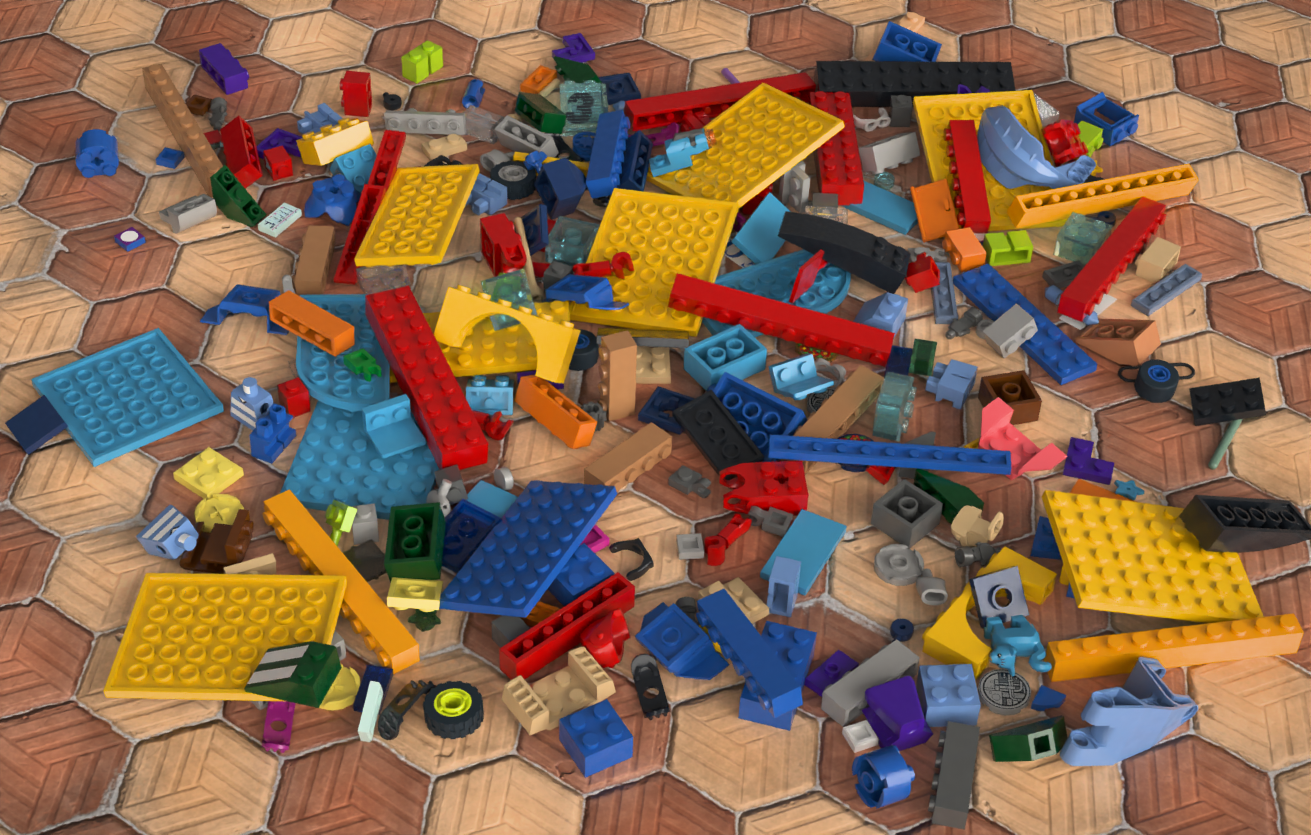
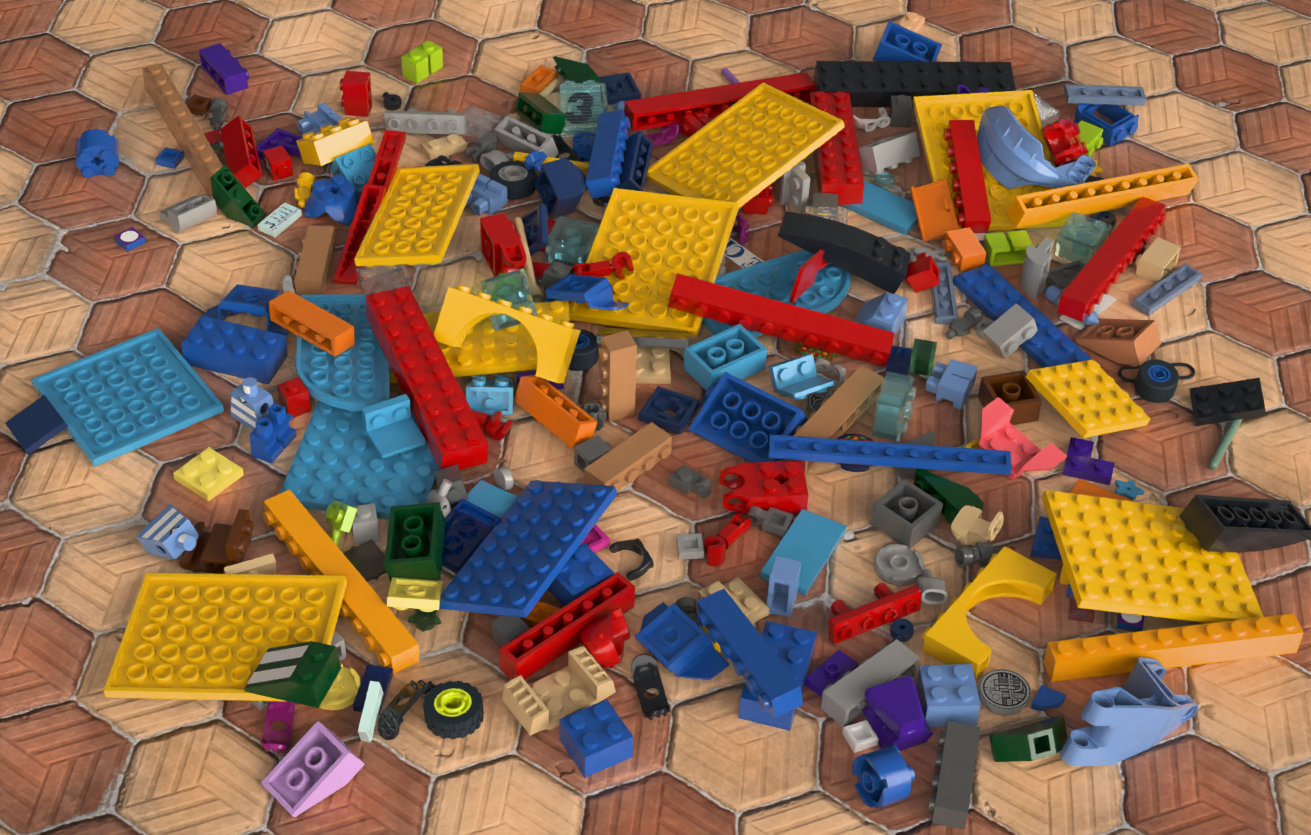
light yellow tile [194,494,244,533] -> none
green plate [343,348,382,382] -> none
blue piece [462,79,485,111] -> none
dark purple plate [552,33,595,63] -> none
dark azure plate [649,128,717,177] -> none
black tile [672,390,764,480] -> none
dark azure tile [731,192,791,264] -> none
red tile [865,465,896,485] -> none
piece [969,566,1029,629] -> none
dark azure animal [984,615,1052,676] -> none
none -> blue brick [181,315,288,385]
none -> lavender slope [261,721,365,817]
none -> yellow piece [294,172,315,208]
none -> dark grey plate [465,132,497,163]
none -> dark grey brick [574,435,612,473]
none -> red plate [828,583,921,645]
none -> light grey brick [1020,237,1054,299]
none -> yellow plate [1026,359,1150,438]
none -> sand blue plate [1063,84,1147,106]
none -> clear light blue tile [1068,595,1095,623]
none -> tile [1116,612,1144,632]

